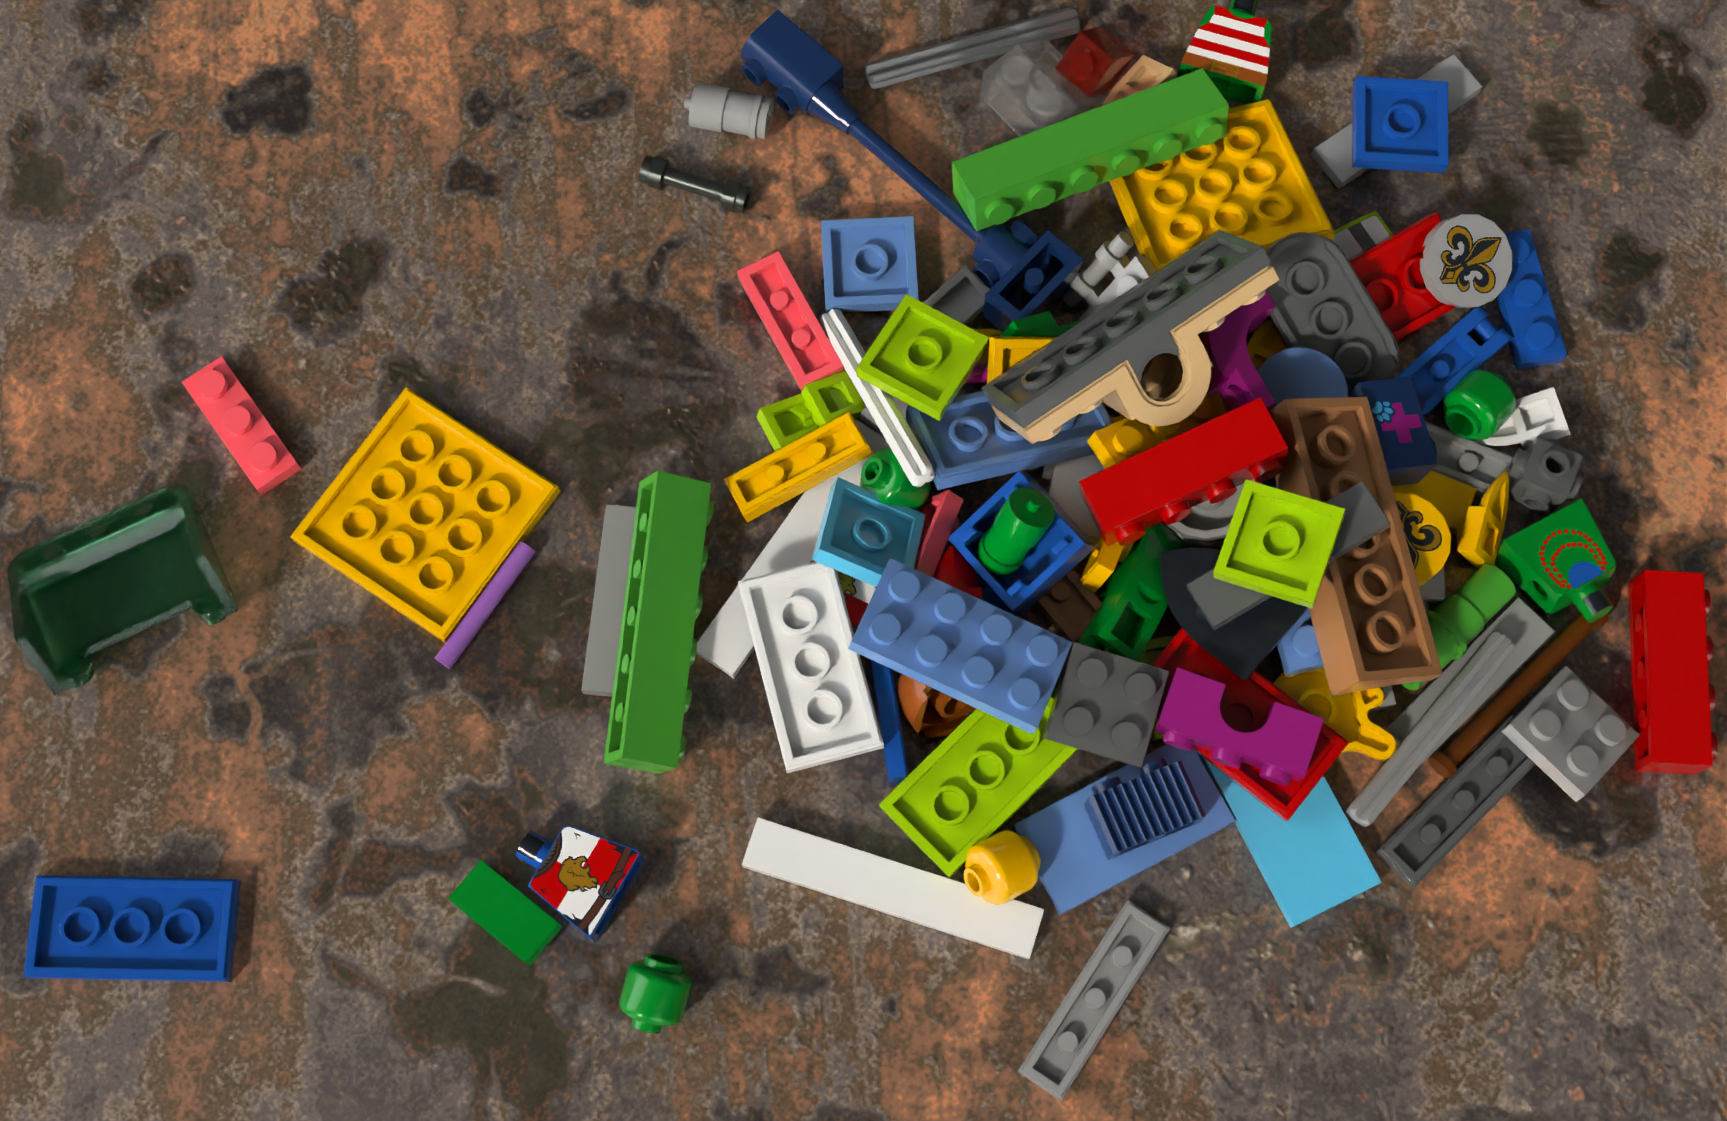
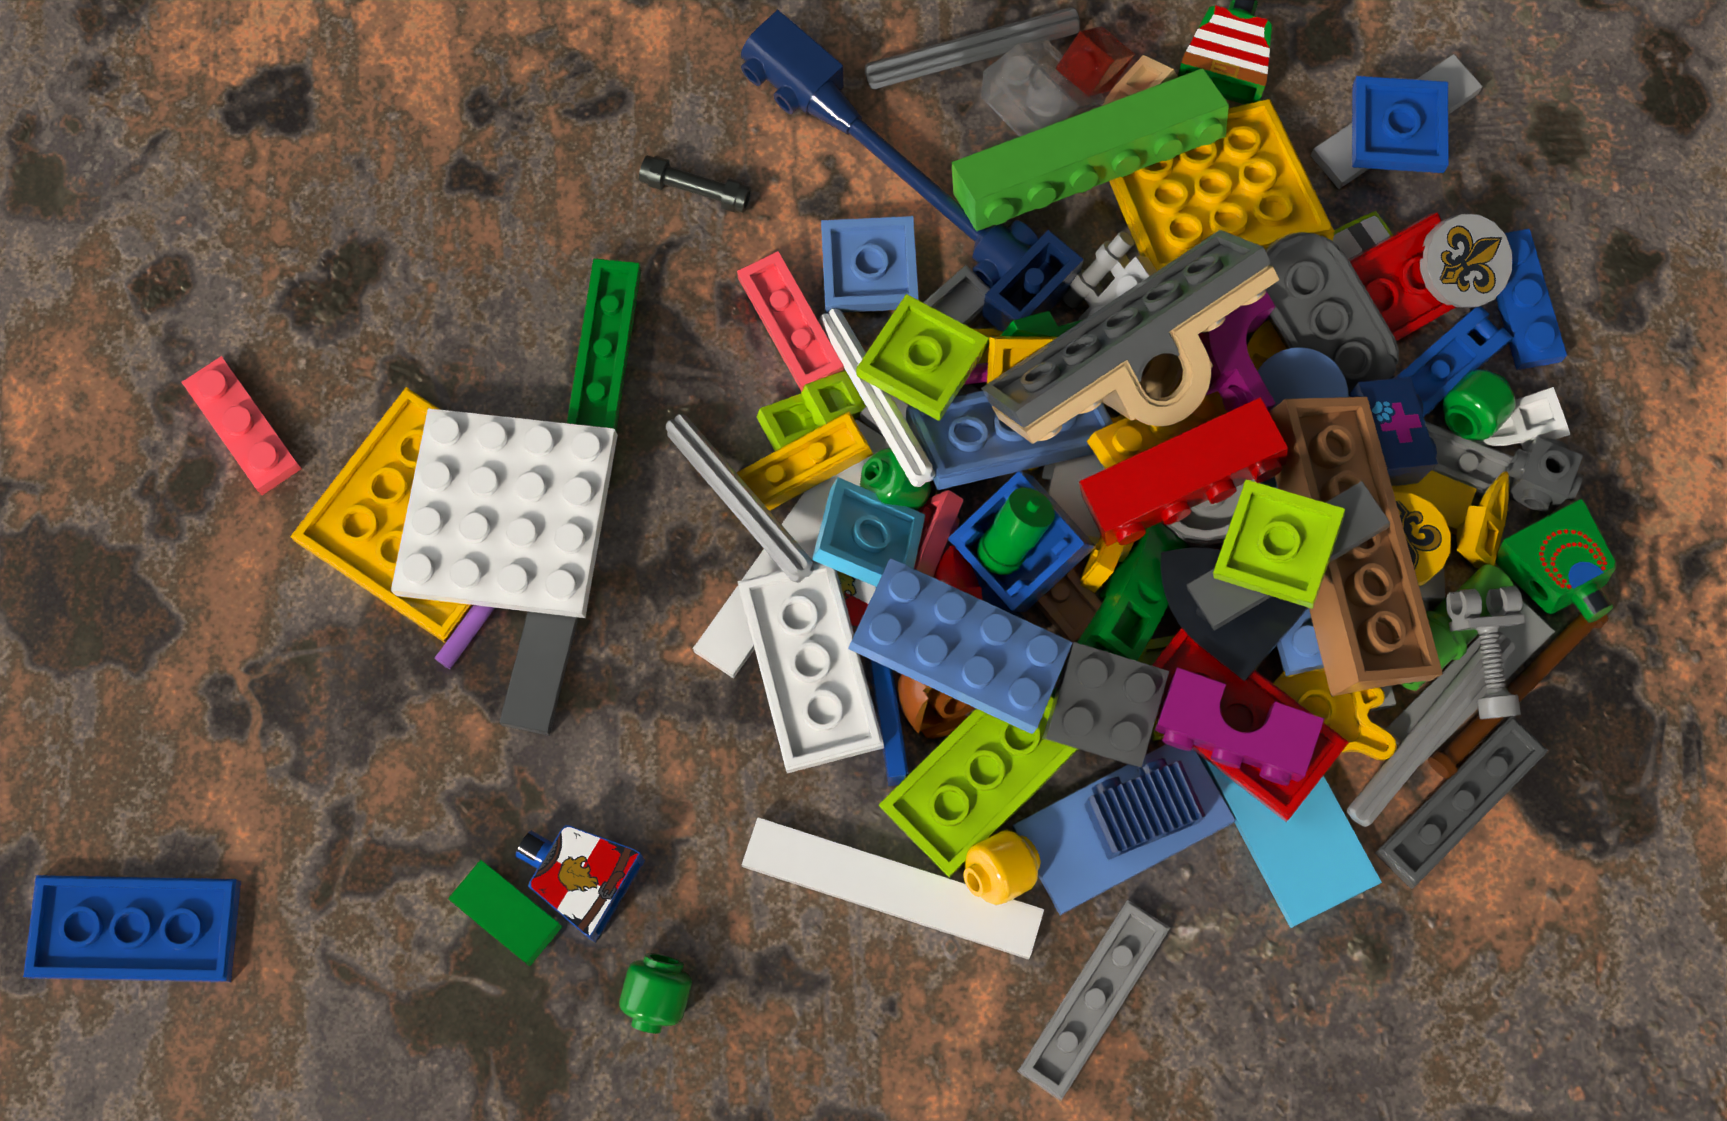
clear green windscreen [7,484,238,695] -> none
light grey tile [581,504,636,697] -> none
bright green brick [603,470,714,774] -> none
light grey piece [684,82,774,140] -> none
light grey plate [1501,666,1640,802] -> none
red brick [1628,570,1718,775] -> none
none -> white plate [391,408,618,618]
none -> dark grey tile [499,611,579,736]
none -> green plate [567,258,641,534]
none -> light grey axle [665,414,814,583]
none -> light grey bar [1446,586,1525,719]

